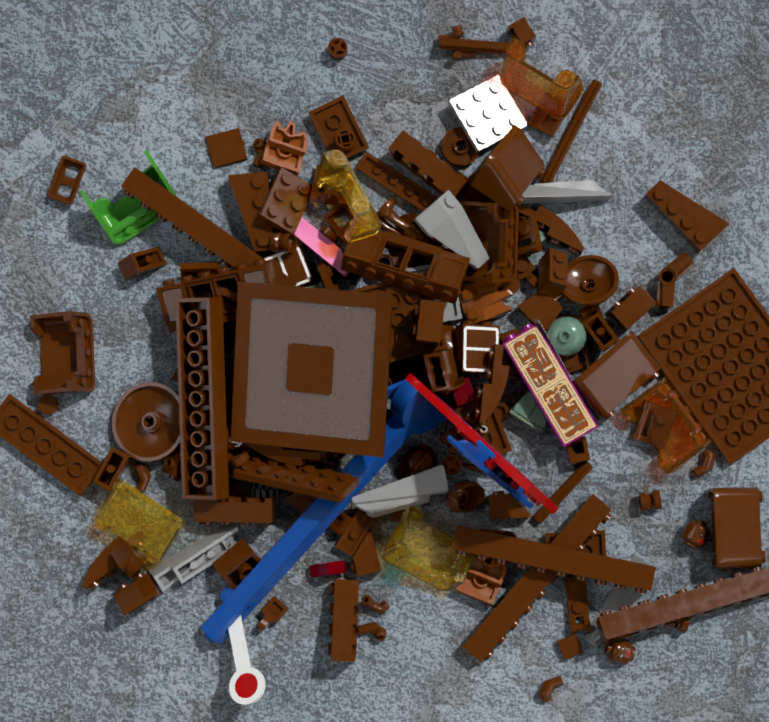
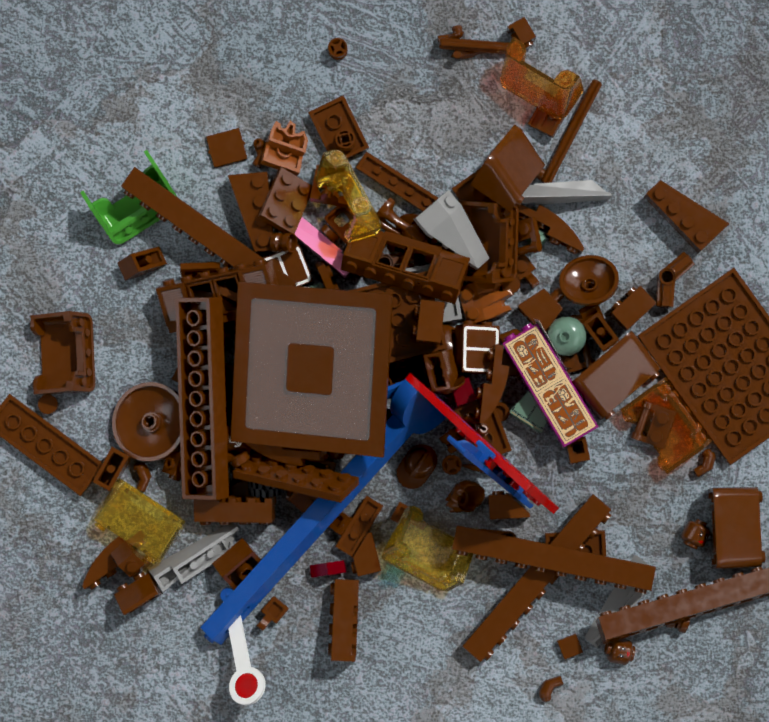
reddish brown piece [48,156,86,205] -> none
light grey wedge [351,465,449,518] -> none
reddish brown arm [358,622,387,641] -> none
reddish brown arm [362,595,390,614] -> none
reddish brown wedge [388,130,469,200] -> none
reddish brown plate [442,127,480,167] -> none
plate [447,75,528,153] -> none
dark orange plate [455,553,506,607] -> none
reddish brown axle [533,461,593,524] -> none
reddish brown brick [539,248,567,298] -> none
reddish brown plate [565,577,591,634] -> none
reddish brown wheel [638,490,662,512] -> none

